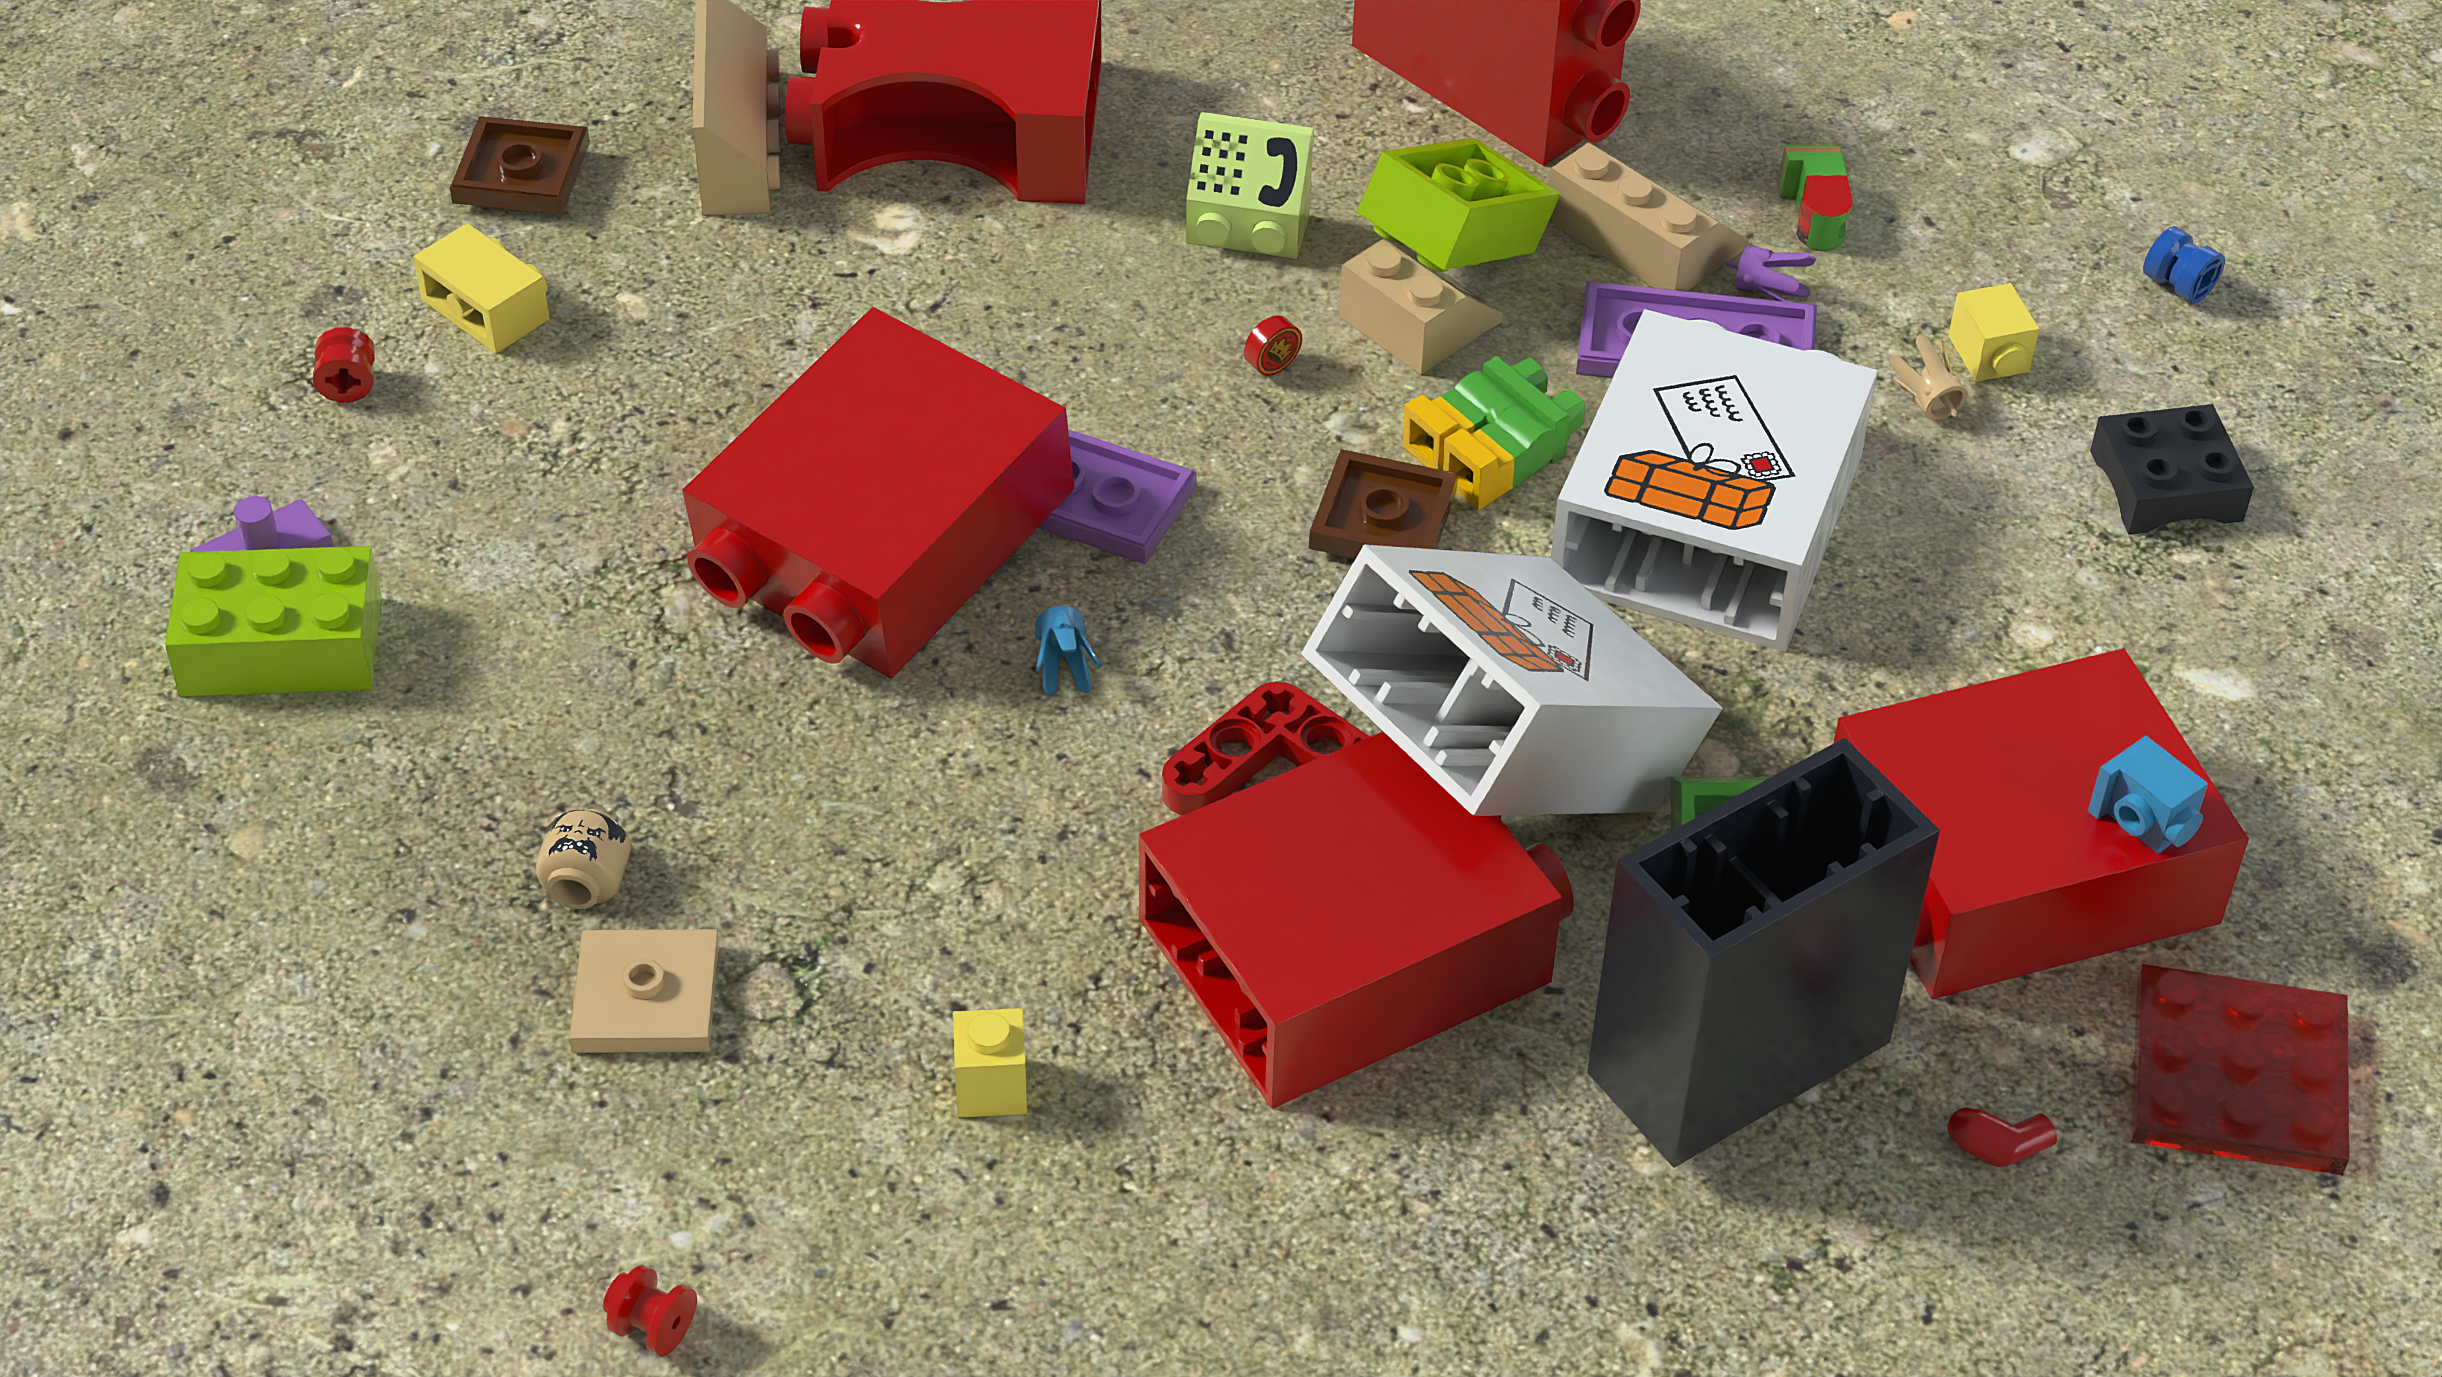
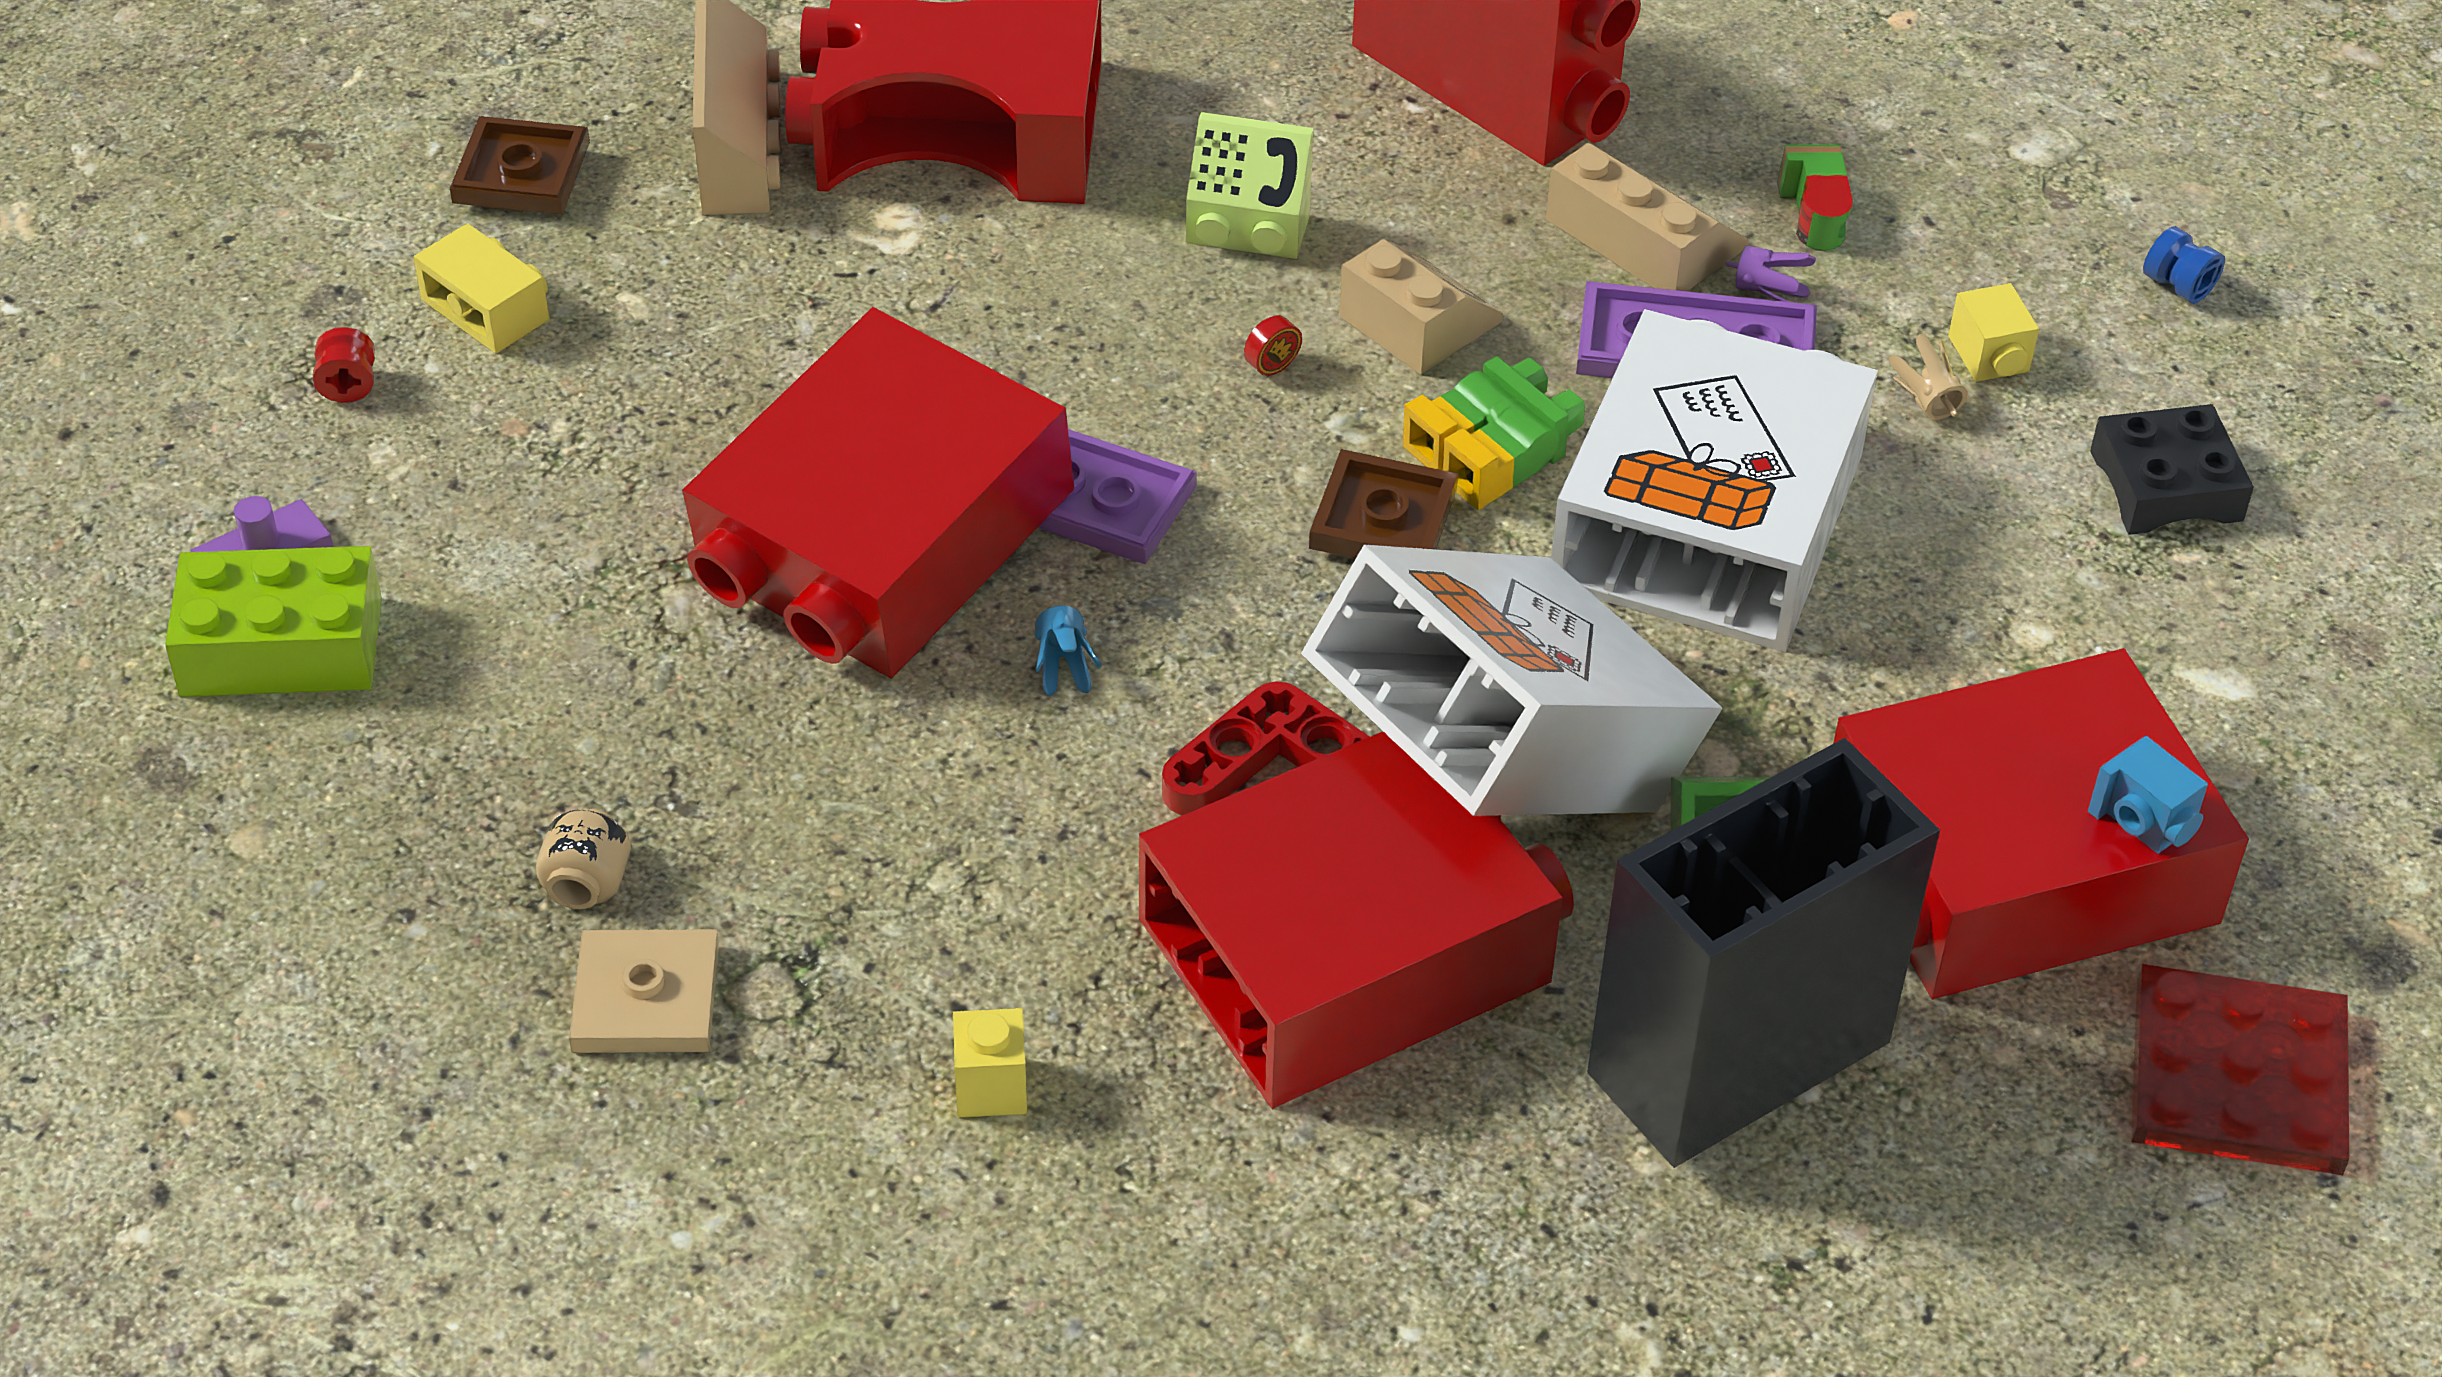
red wheel [603,1265,697,1357] -> none
lime brick [1356,138,1561,272] -> none
red arm [1947,1107,2057,1167] -> none

